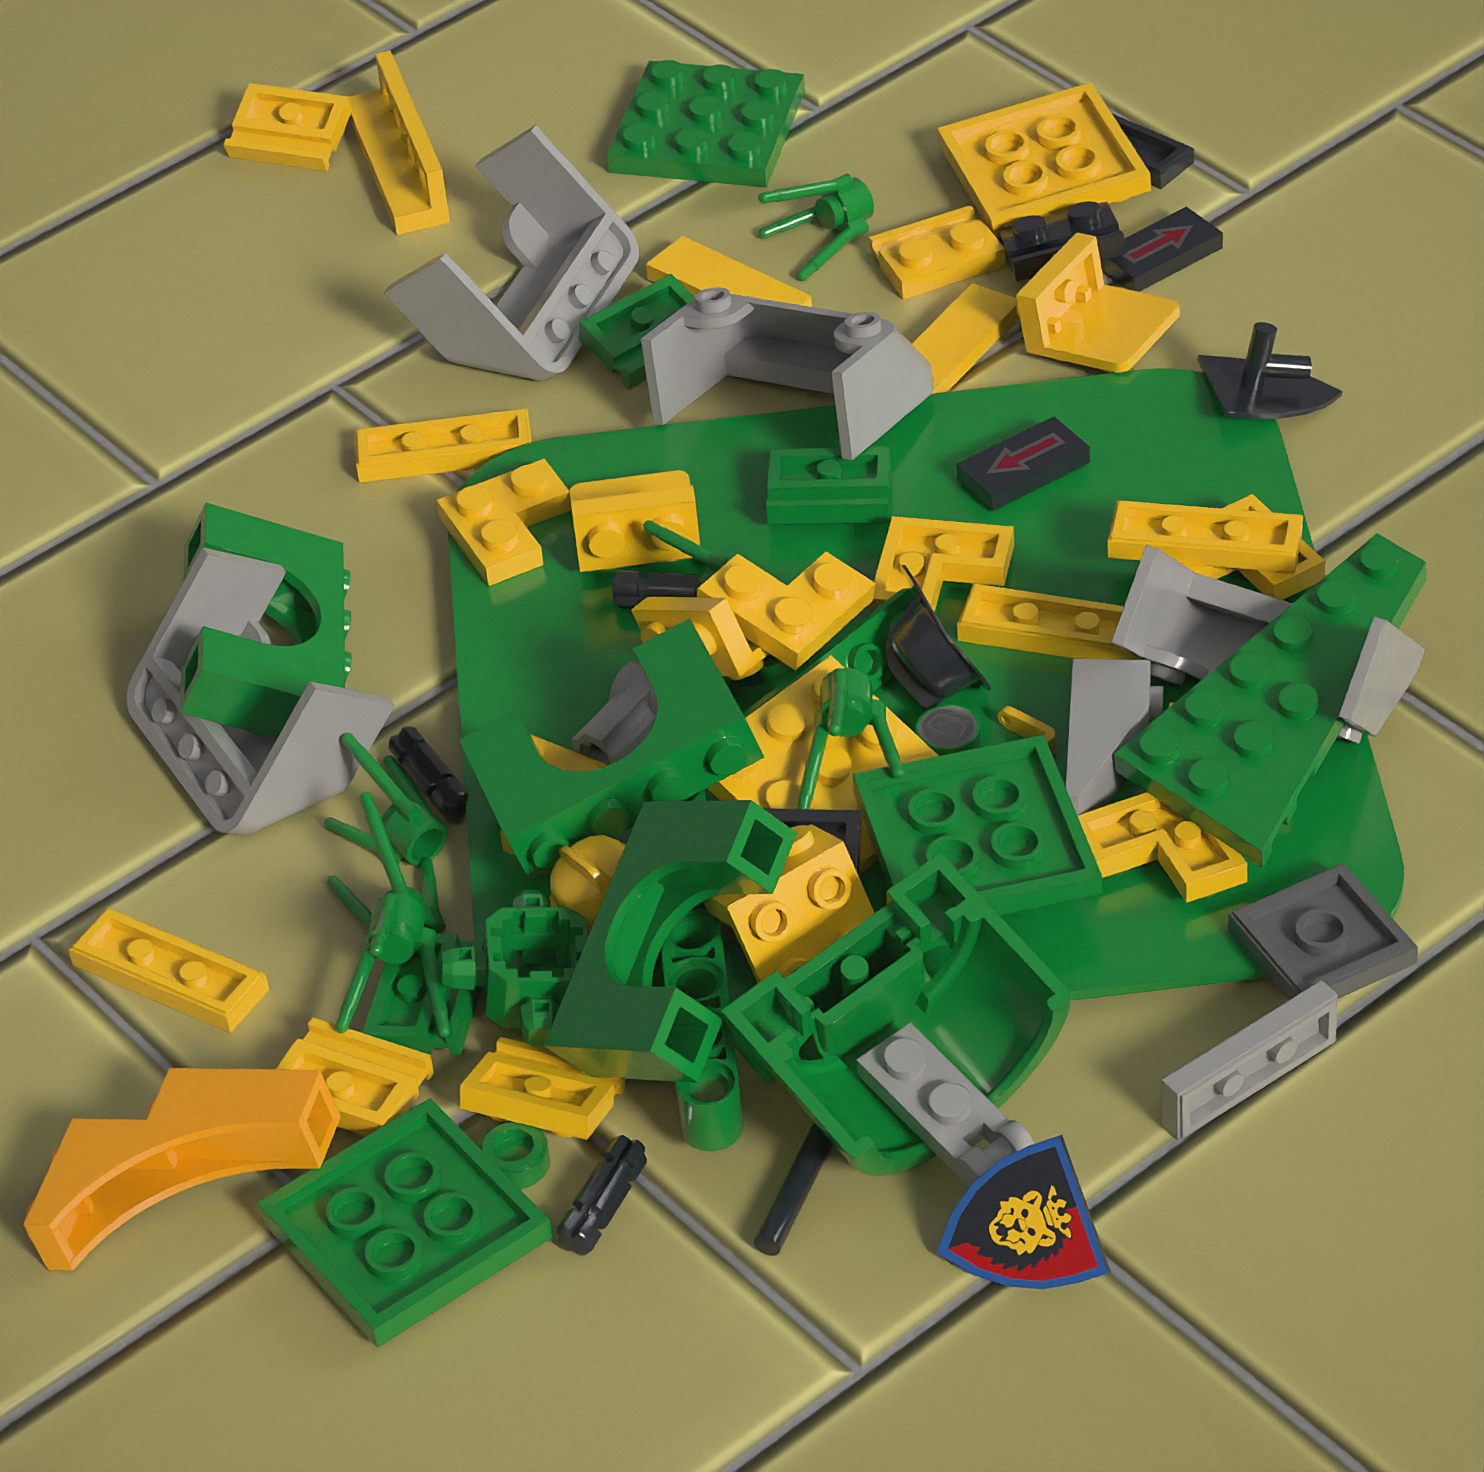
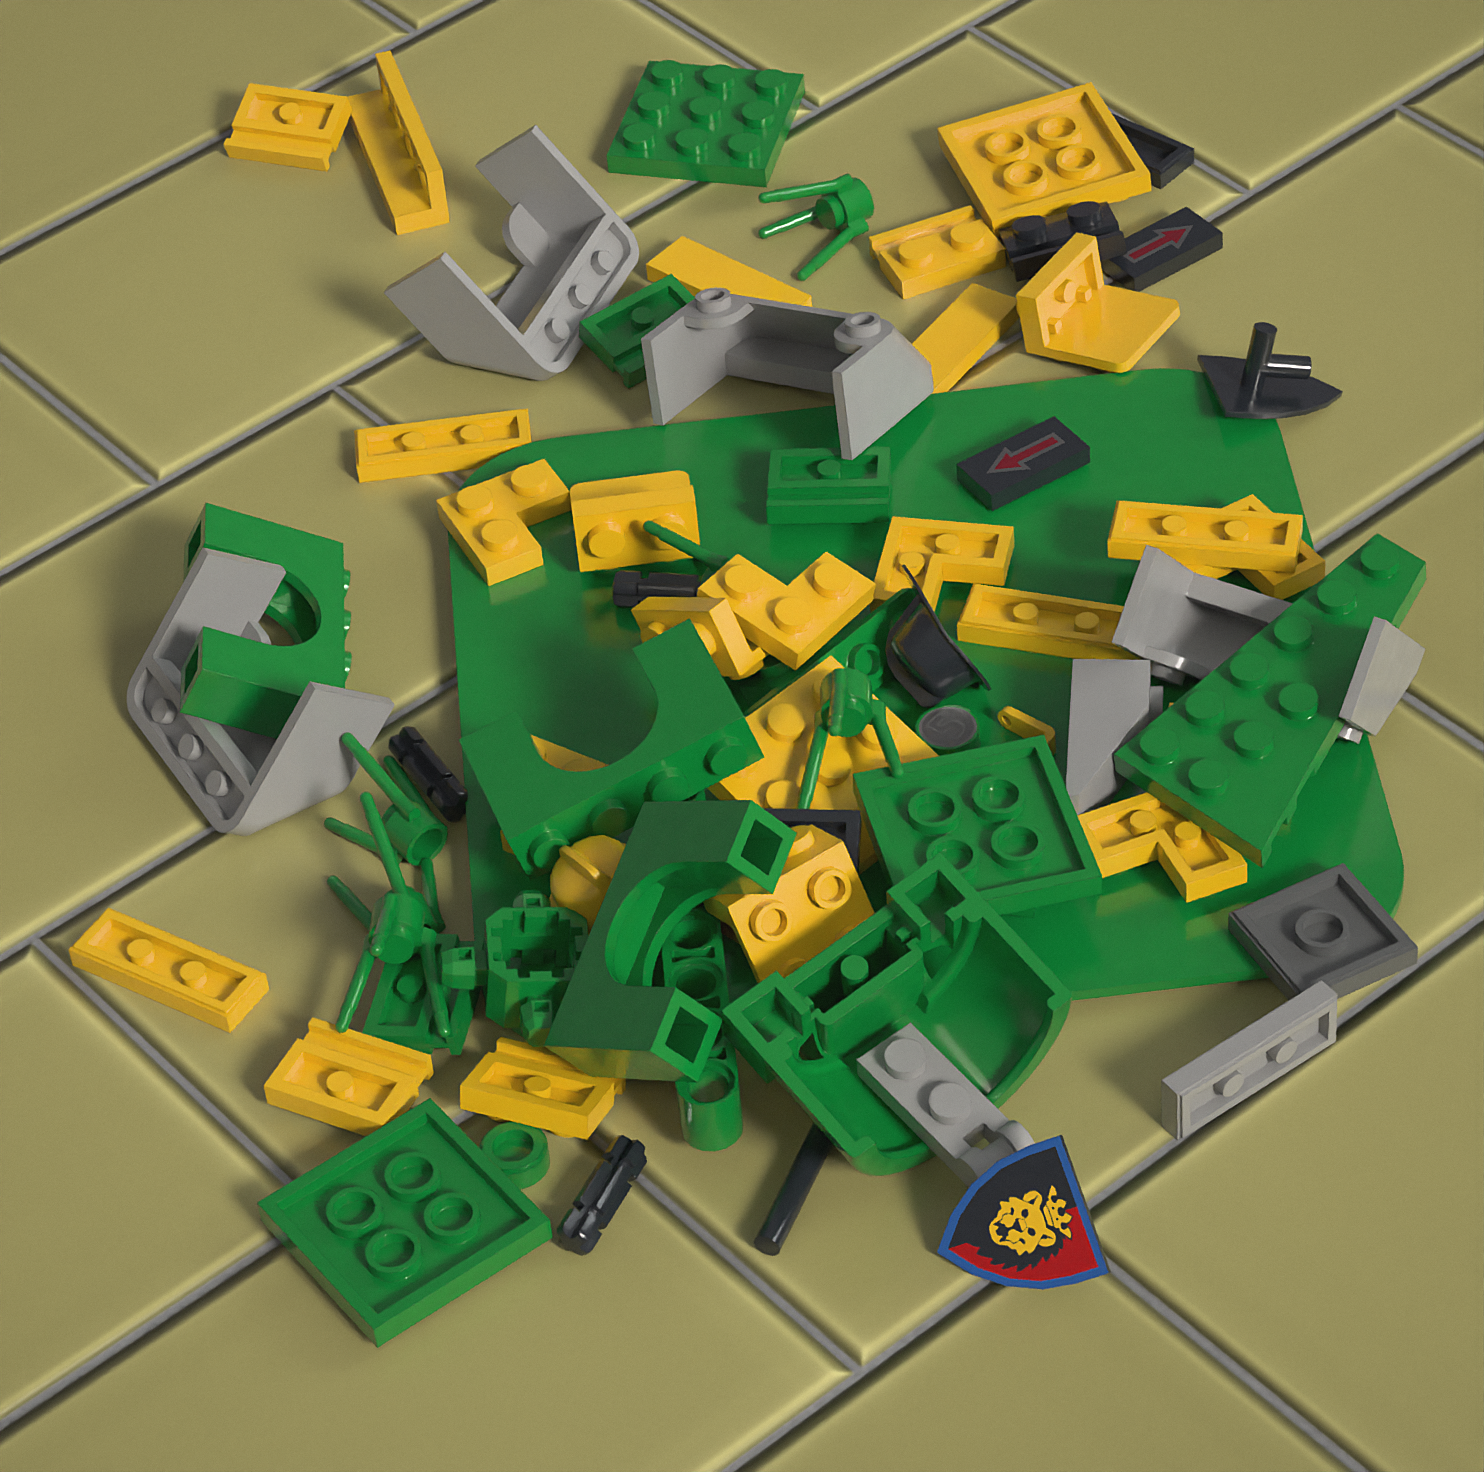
light orange arch [23,1068,341,1271] -> none
light grey piece [572,661,658,765] -> none

